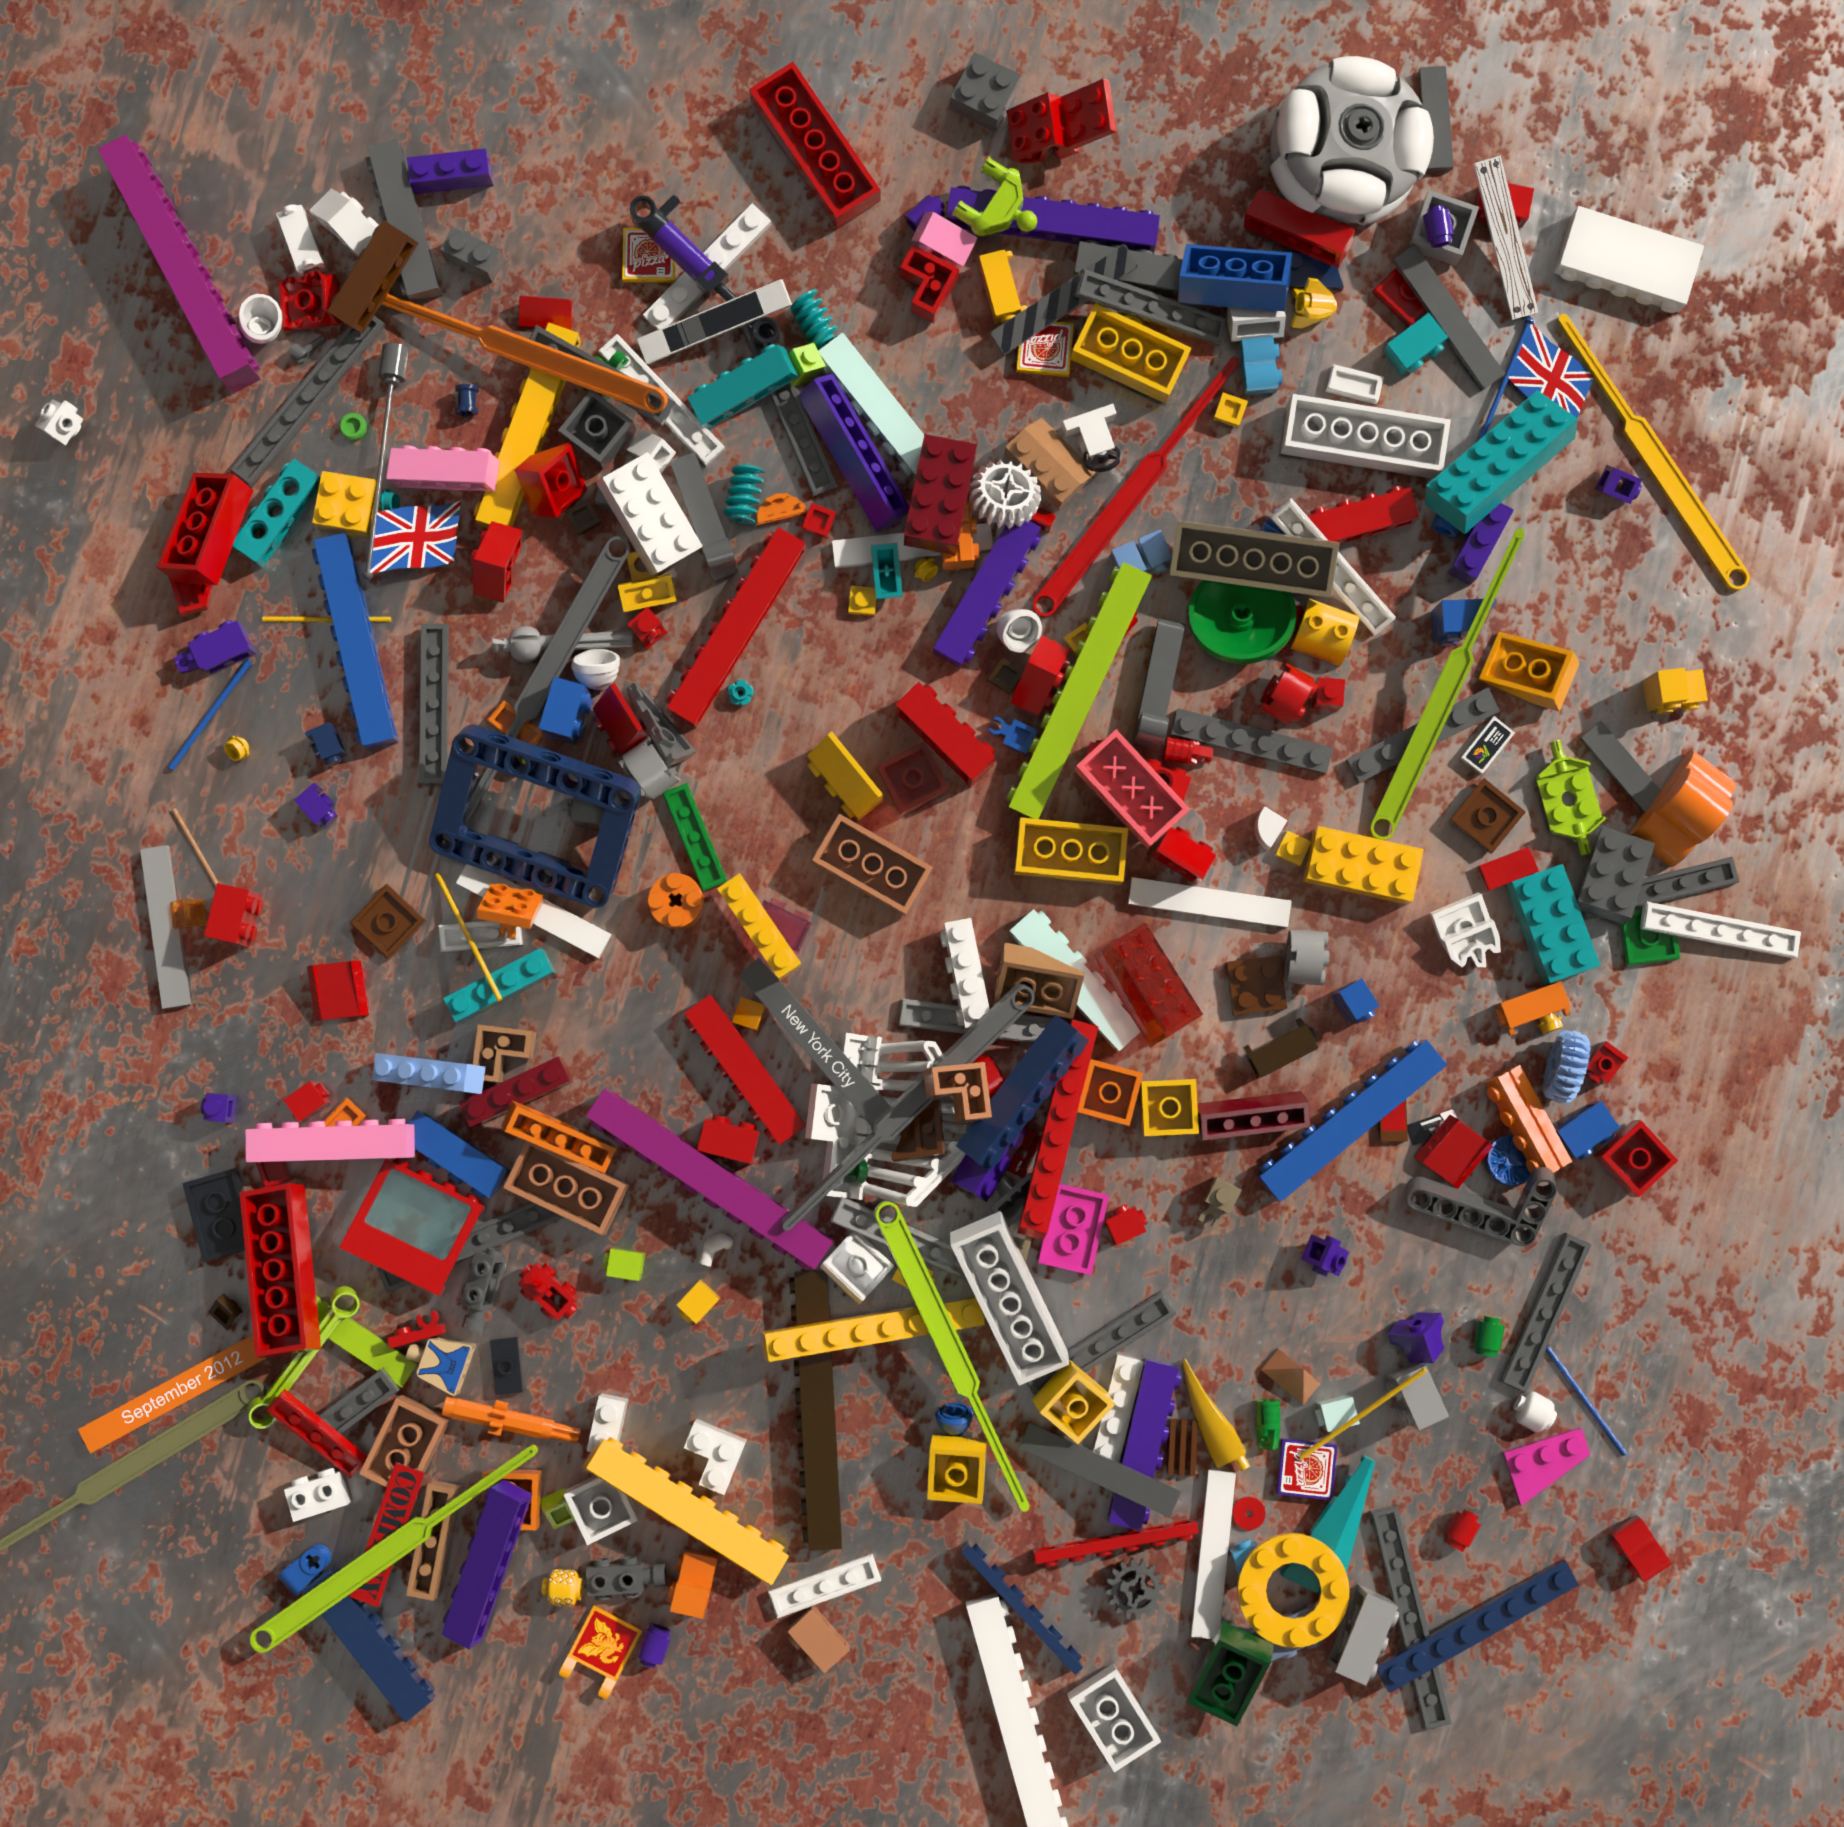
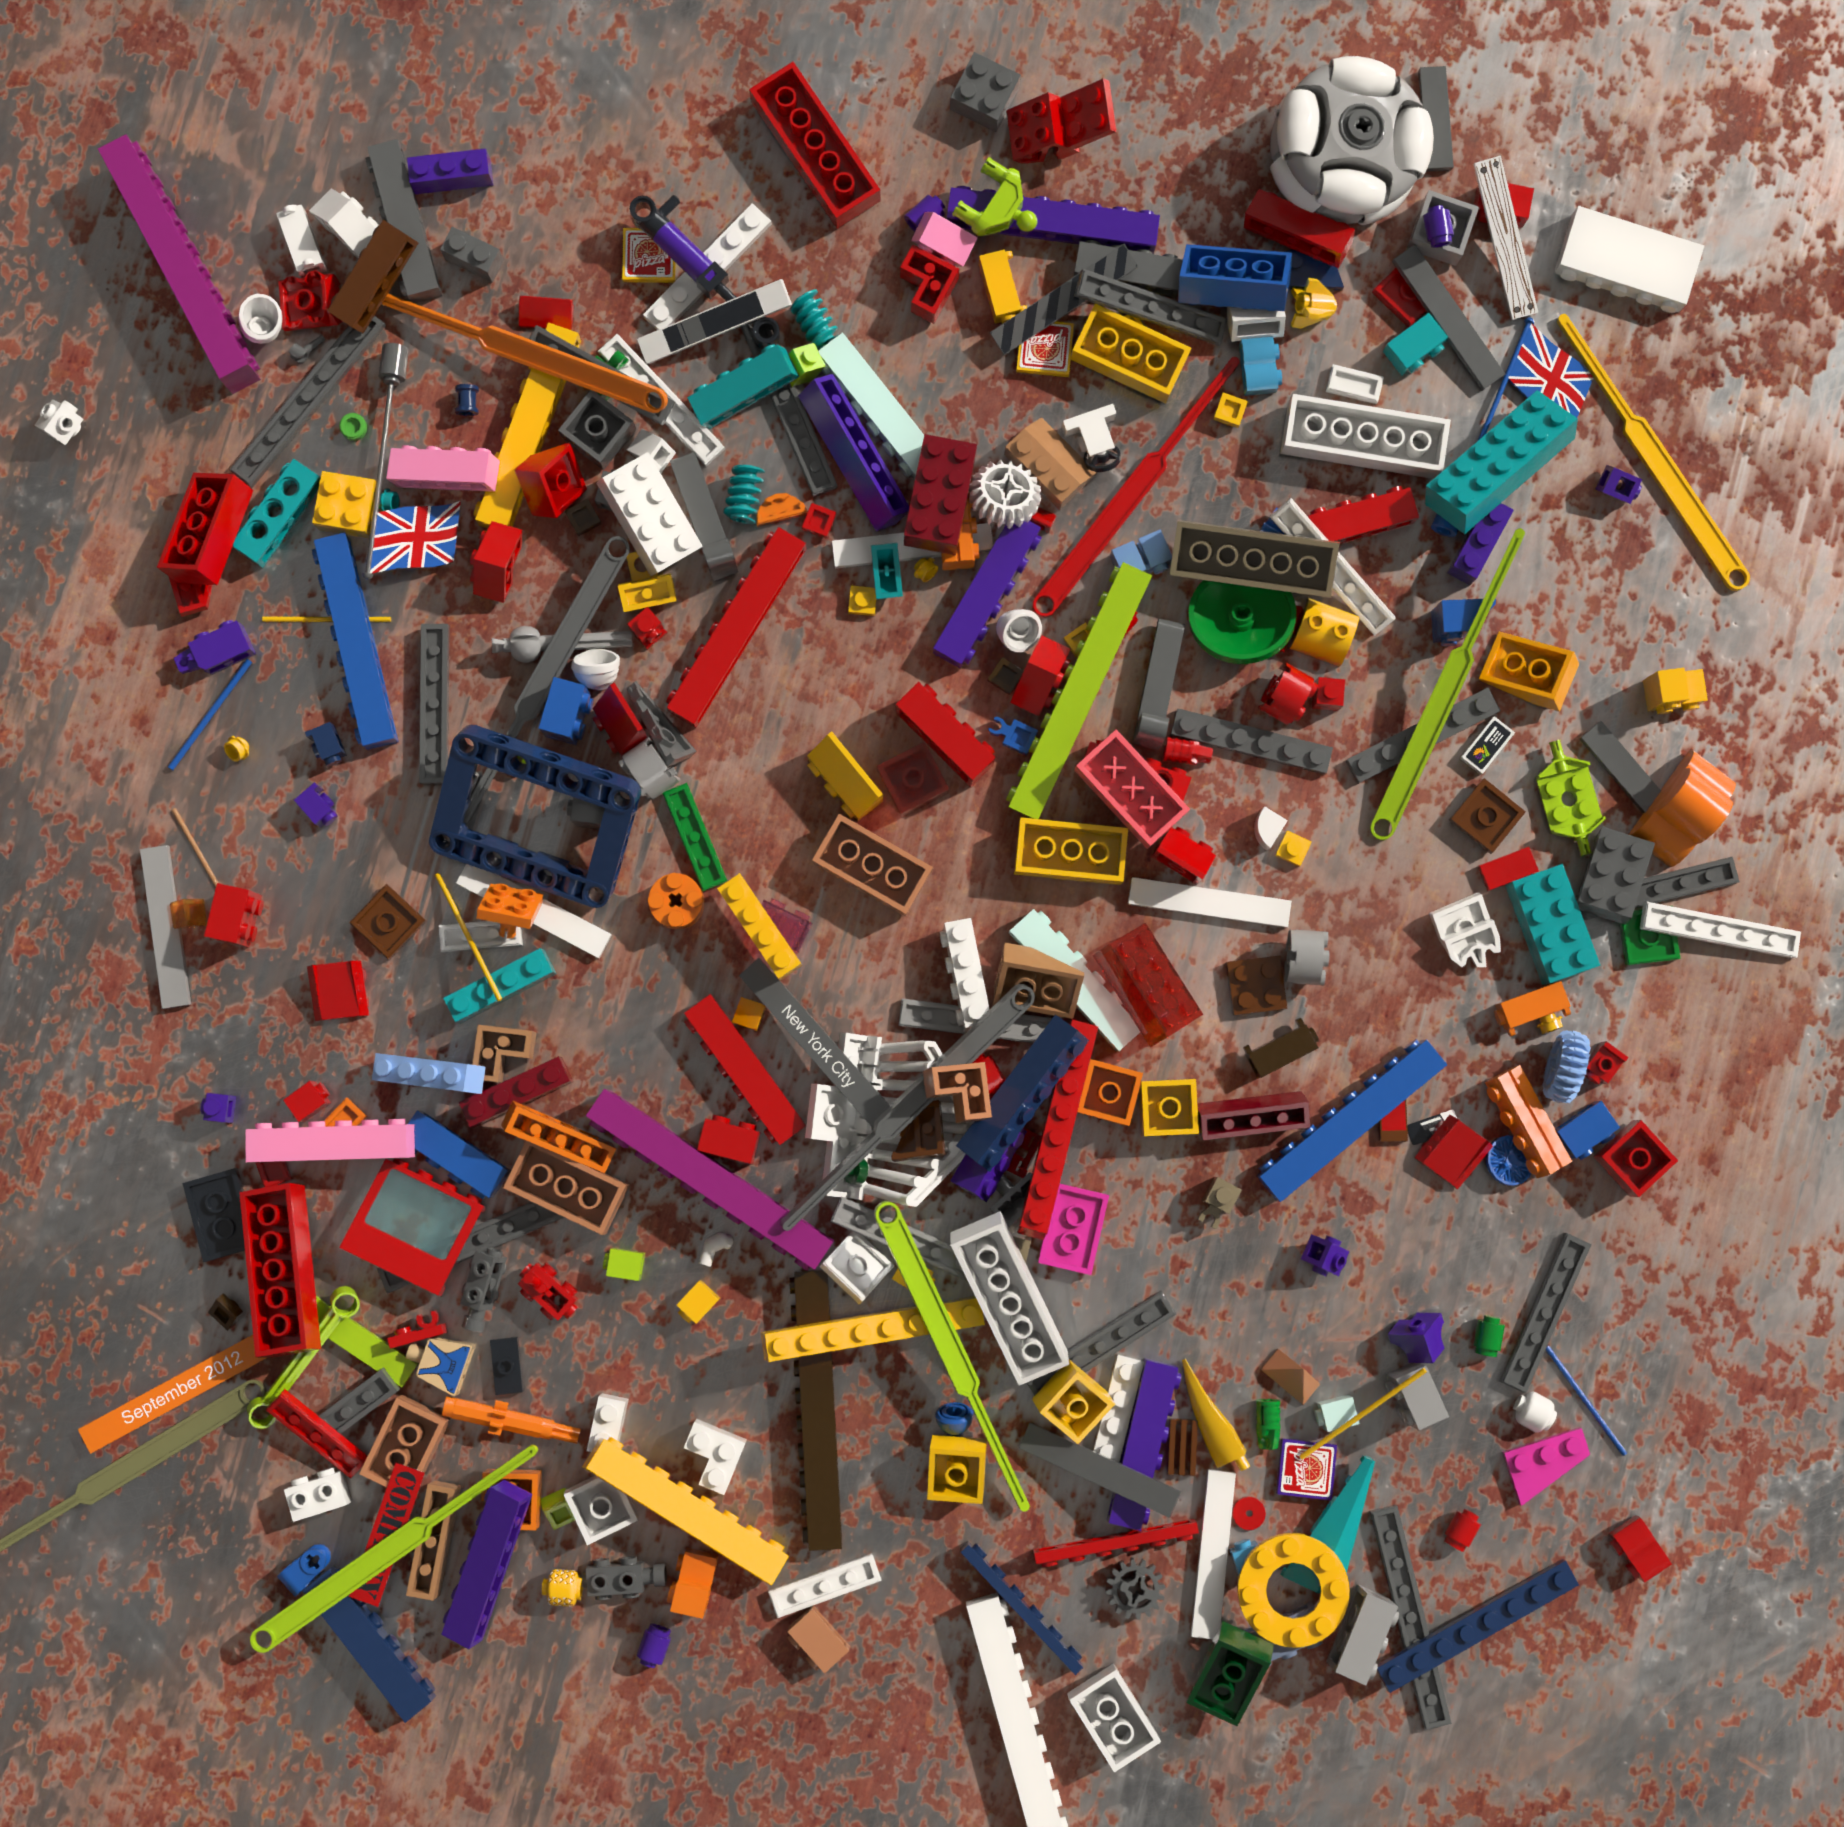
orange tile [487,700,544,746] -> none
flag [559,1605,643,1699] -> none
teal plate [727,680,754,706] -> none
red brick [1104,1204,1148,1245] -> none
yellow brick [1302,826,1424,905] -> none
blue brick [1330,978,1379,1024] -> none
dark grey beam [1406,1167,1557,1246] -> none

